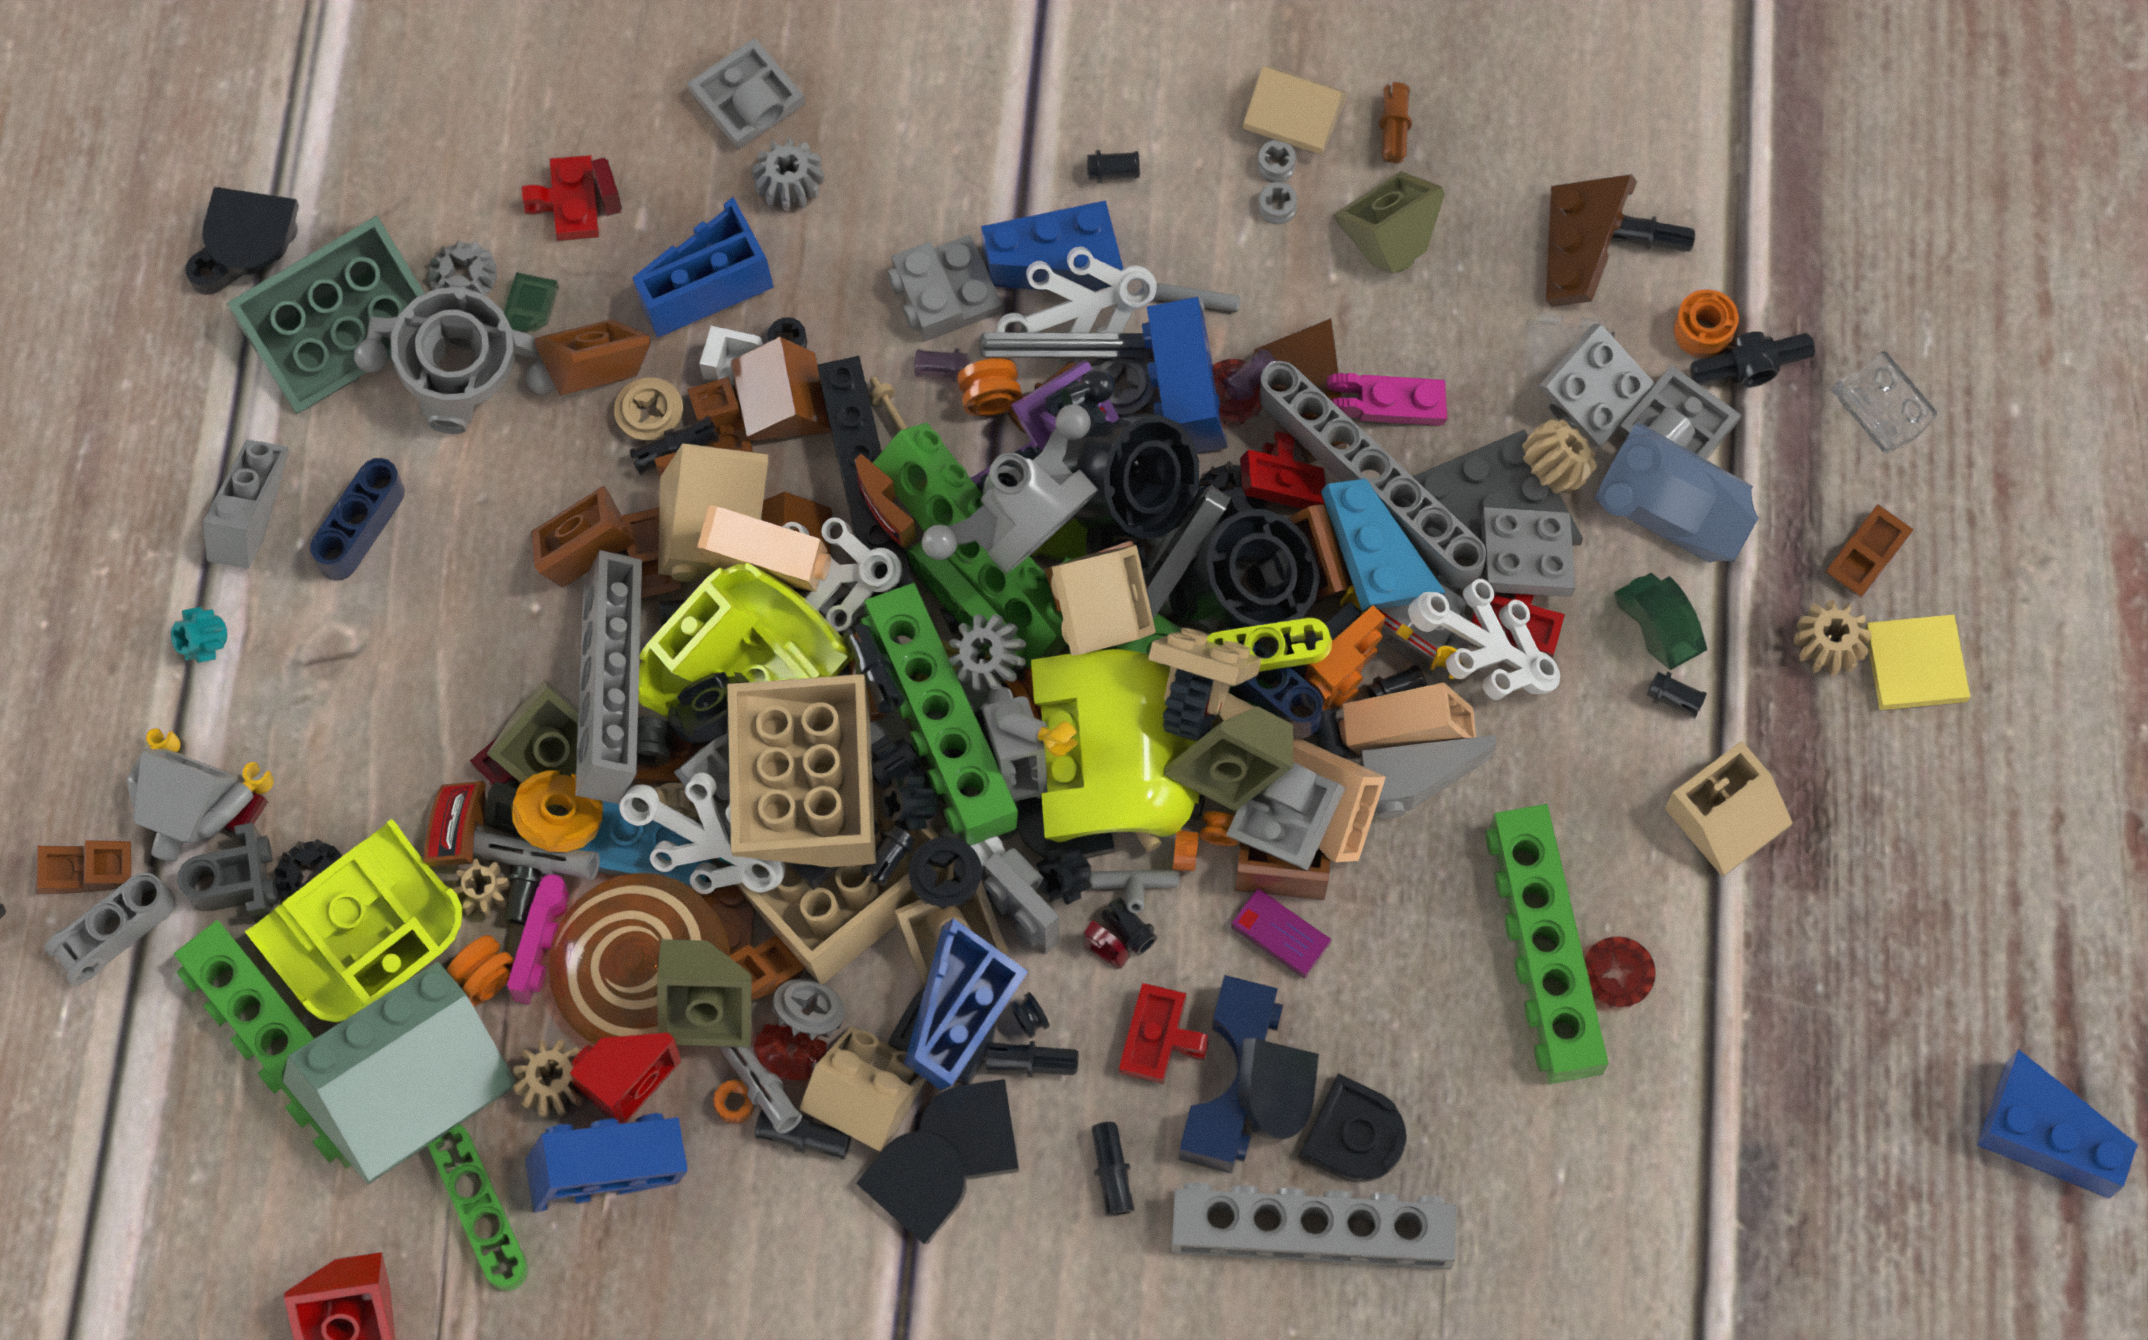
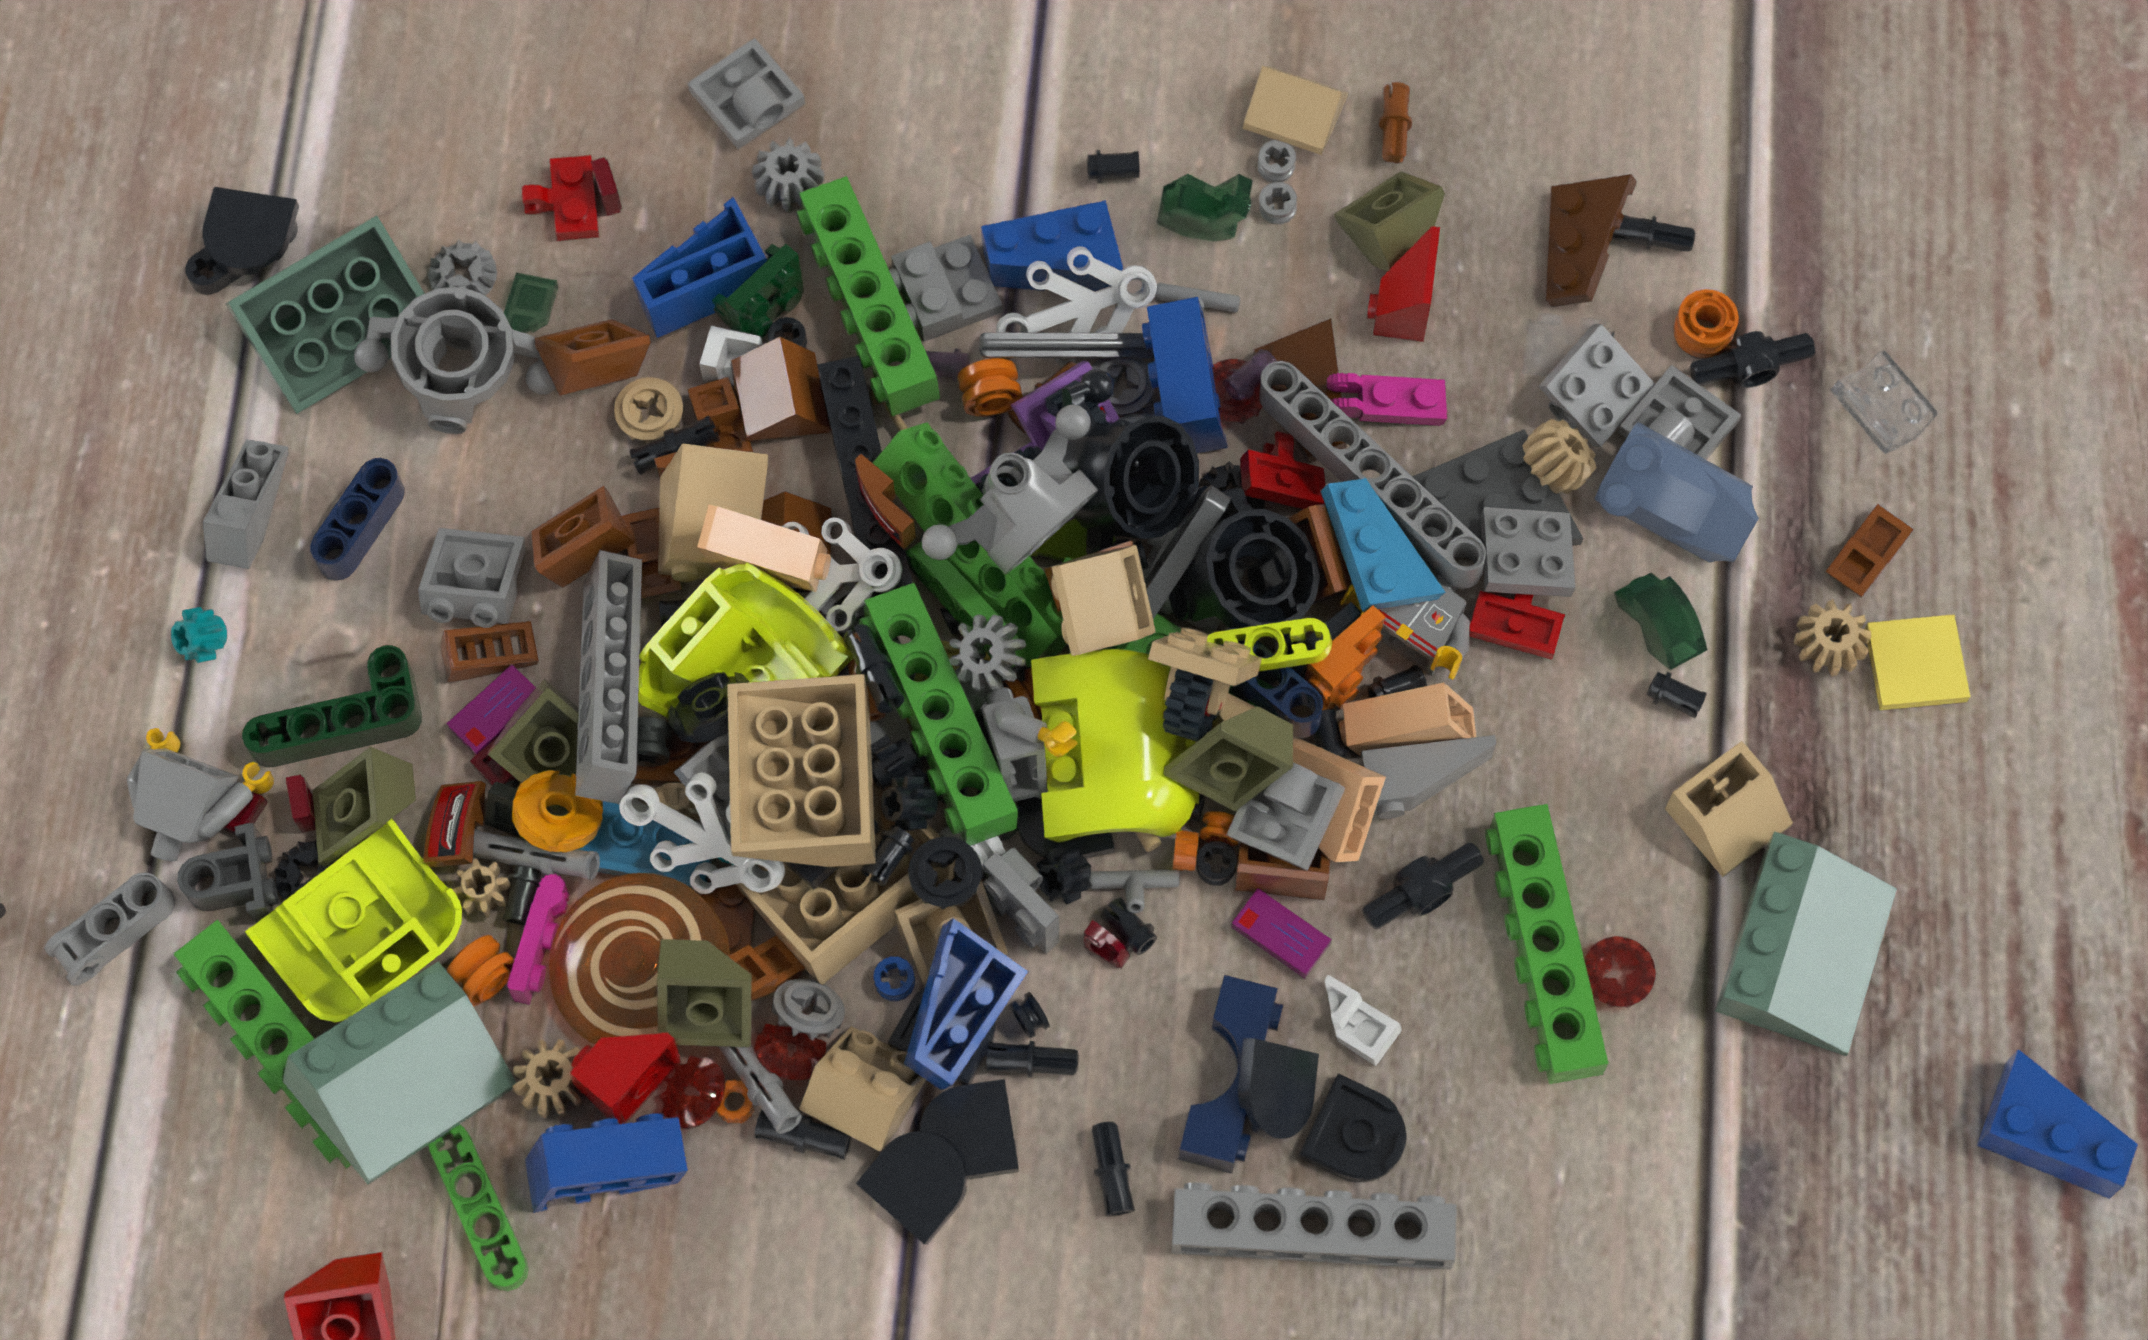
dark orange slope [36,840,131,894] -> none
red plate [1118,983,1209,1084] -> none
white plant [1408,579,1560,700] -> none
none -> dark green beam [242,645,422,767]
none -> dark red tile [285,774,316,833]
none -> olive slope [313,747,416,867]
none -> light grey plate [418,528,526,628]
none -> dark orange slope [440,621,539,682]
none -> magenta tile [446,665,536,755]
none -> clear red gear [658,1055,725,1129]
none -> dark green piece [712,244,804,339]
none -> bright green brick [796,176,940,416]
none -> blue bush [873,956,915,1002]
none -> clear green brick [1156,173,1253,241]
none -> black bush [1196,841,1237,886]
none -> white slope [1325,975,1402,1066]
none -> black axle [1362,842,1484,929]
none -> red slope [1366,226,1440,342]
none -> slope [1715,831,1897,1056]

